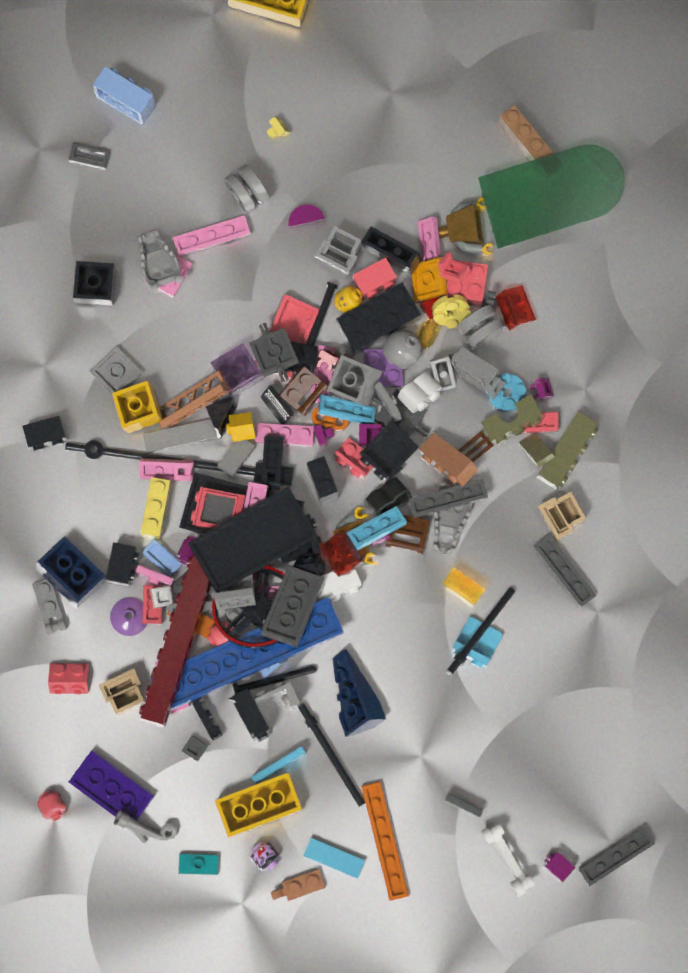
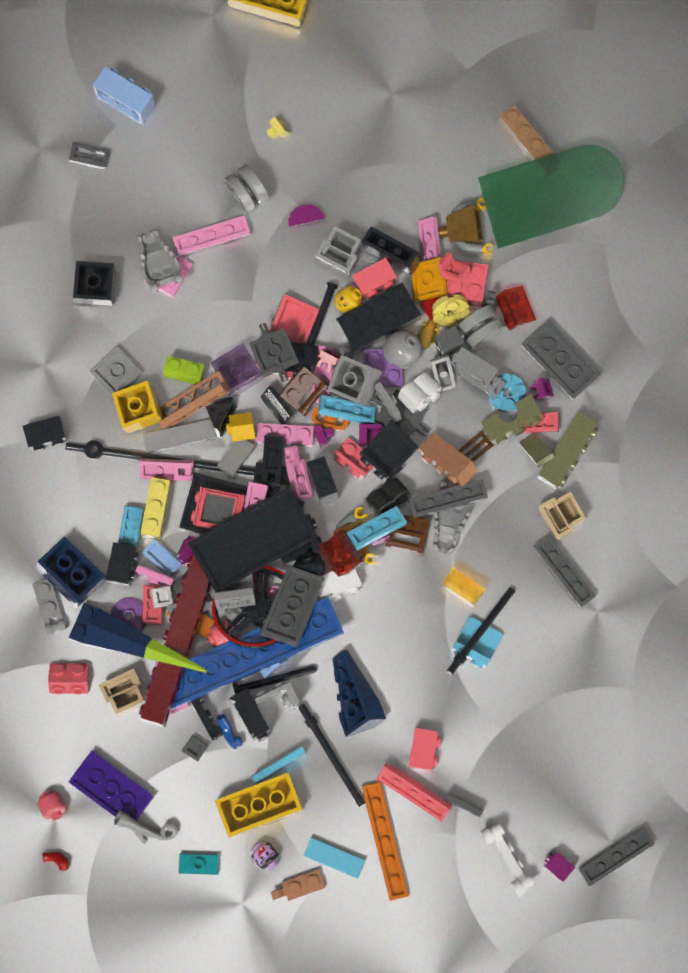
none -> red arm [42,852,69,871]
none -> dark blue plate [68,602,207,672]
none -> medium azure plate [118,505,144,547]
none -> lime brick [163,355,205,385]
none -> blue arm [216,714,243,749]
none -> bright pink hinge [284,446,312,500]
none -> coral plate [376,762,452,822]
none -> coral brick [408,728,441,771]
none -> dark grey brick [433,326,465,357]
none -> dark grey plate [521,319,601,401]

